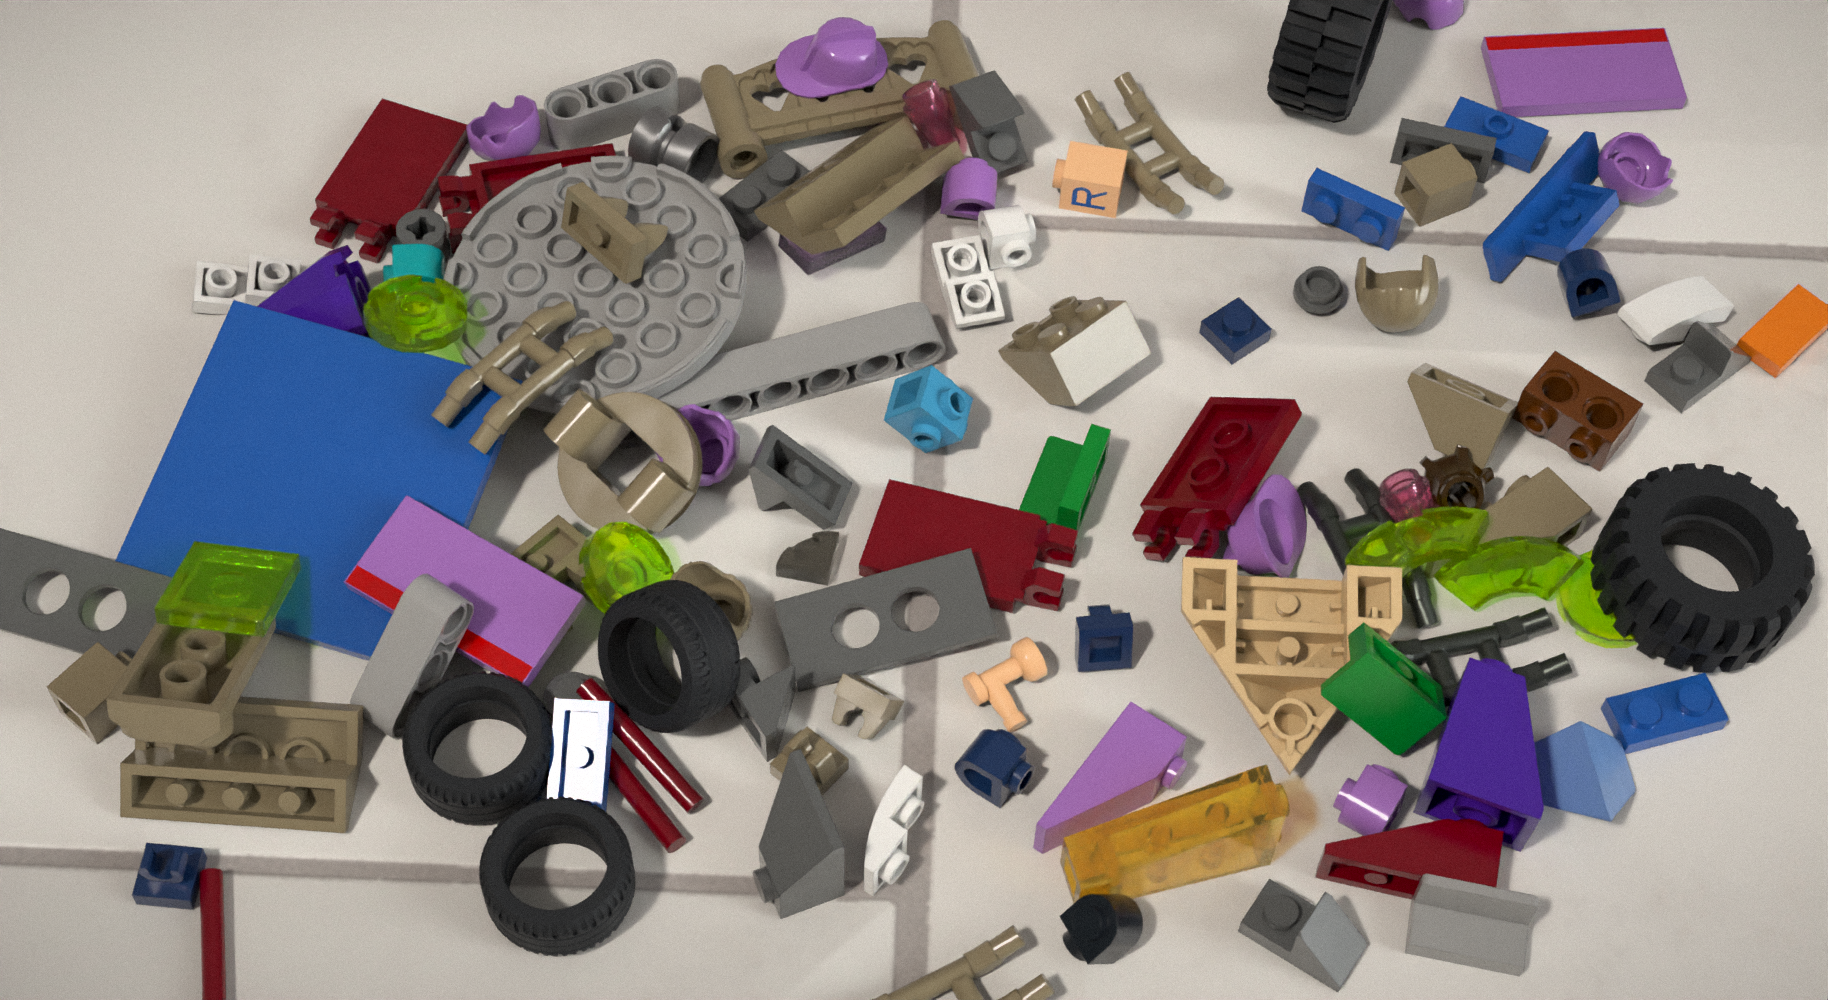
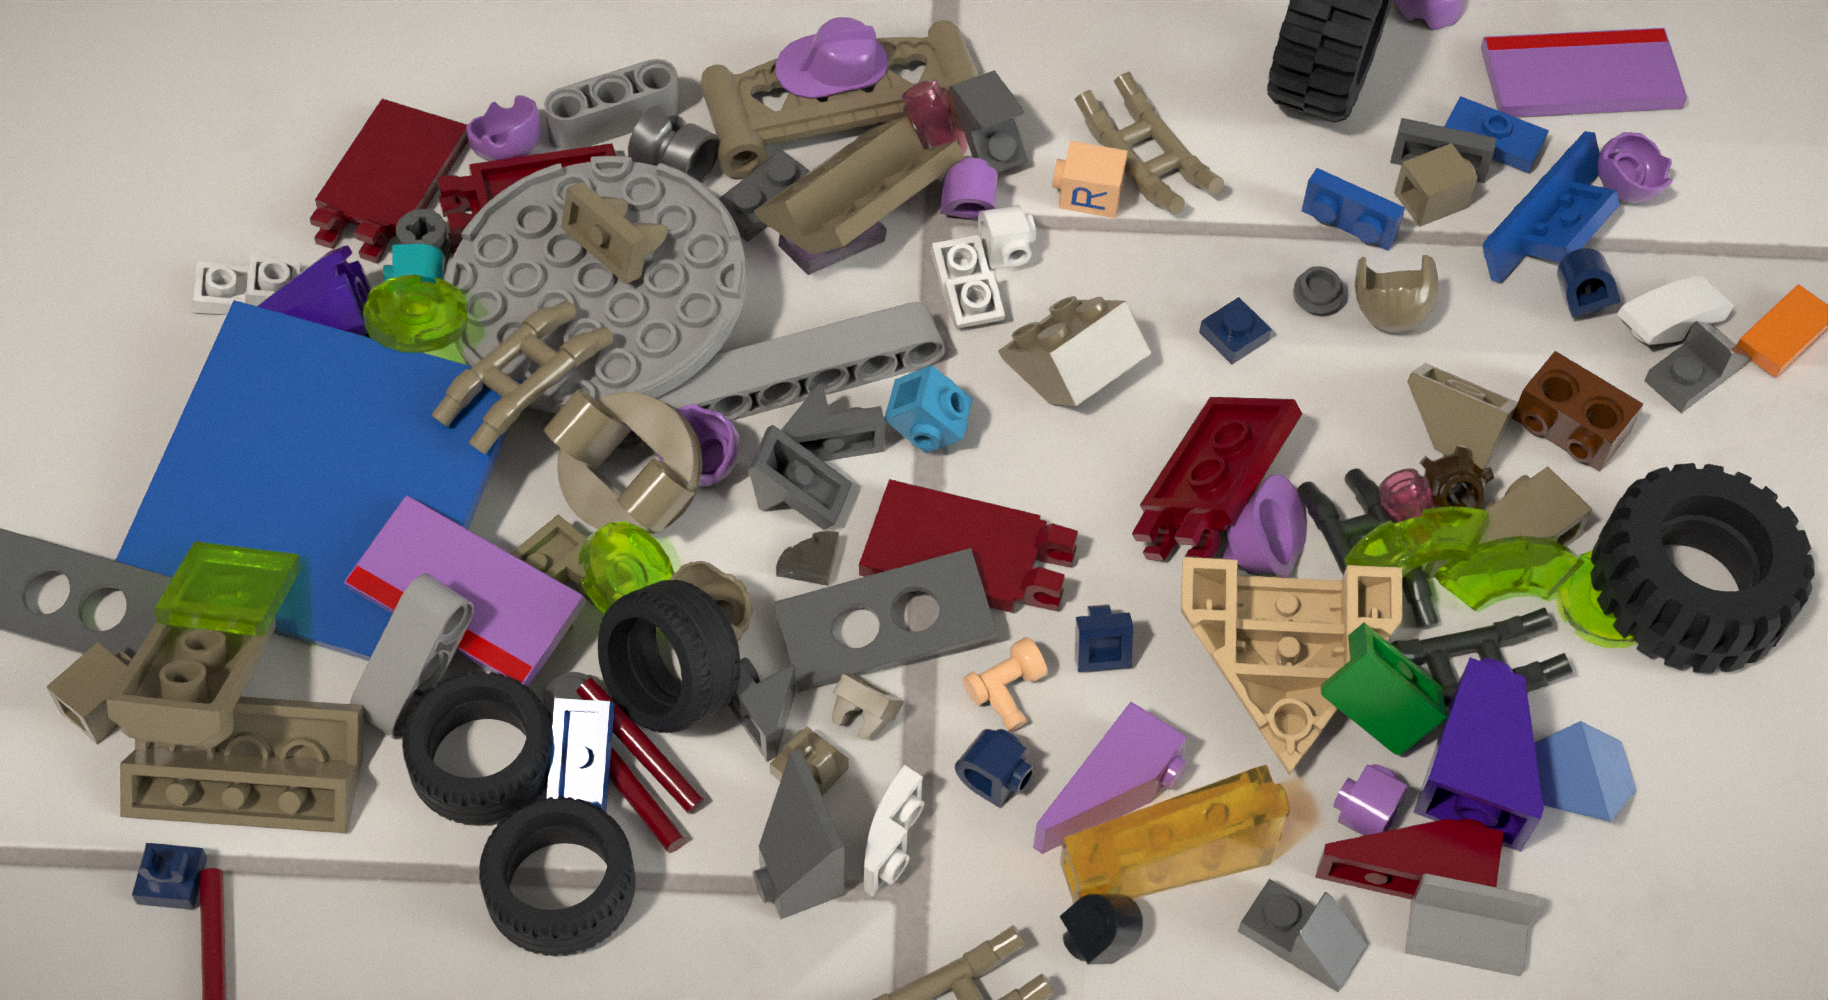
green panel [1019,424,1111,532] -> none
blue plate [1601,673,1729,755] -> none
none -> dark grey slope [781,383,885,462]

